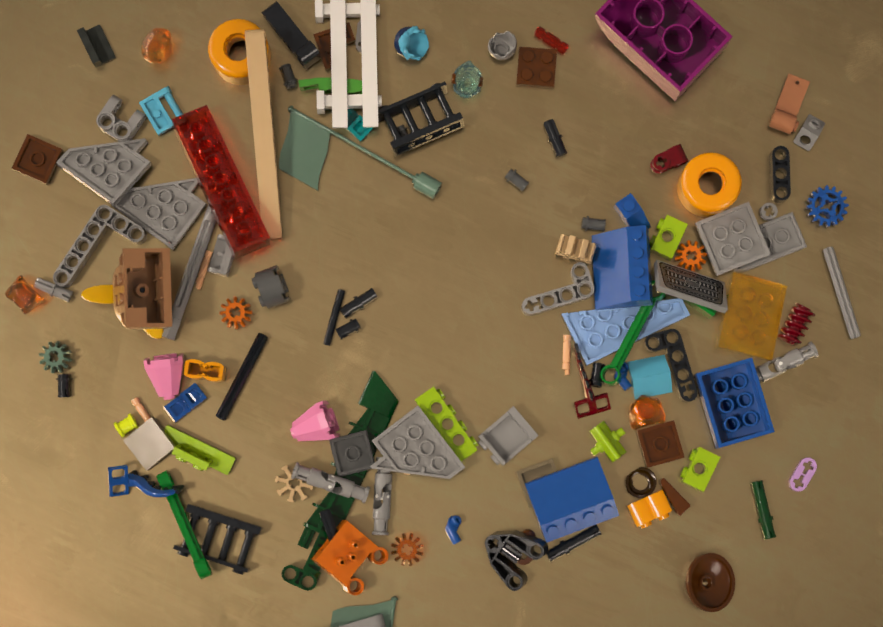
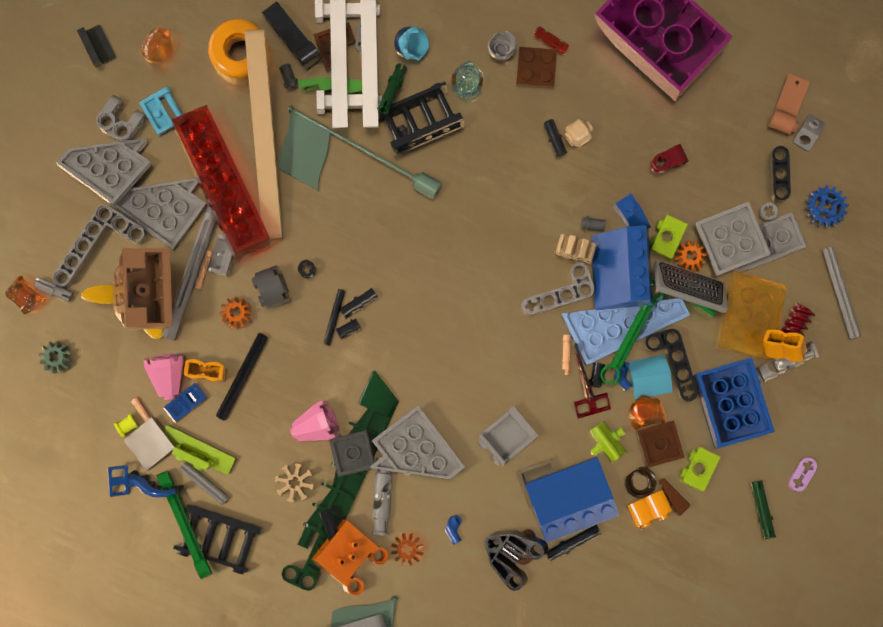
reddish brown plate [12,134,63,184] -> none
black pin [55,374,71,397] -> none
light grey piece [291,462,370,503] -> none
teal slope [345,109,373,142] -> none
lime brick [415,387,478,462] -> none
dark grey pin [504,169,529,191] -> none
light orange piece [677,152,742,218] -> none
reddish brown dish [686,553,735,612] -> none
none -> light grey axle [180,462,229,505]
none -> black bush [298,260,316,279]
none -> dark green pin [377,63,407,114]
none -> tan head [564,119,593,147]
none -> light orange brick [763,329,807,362]

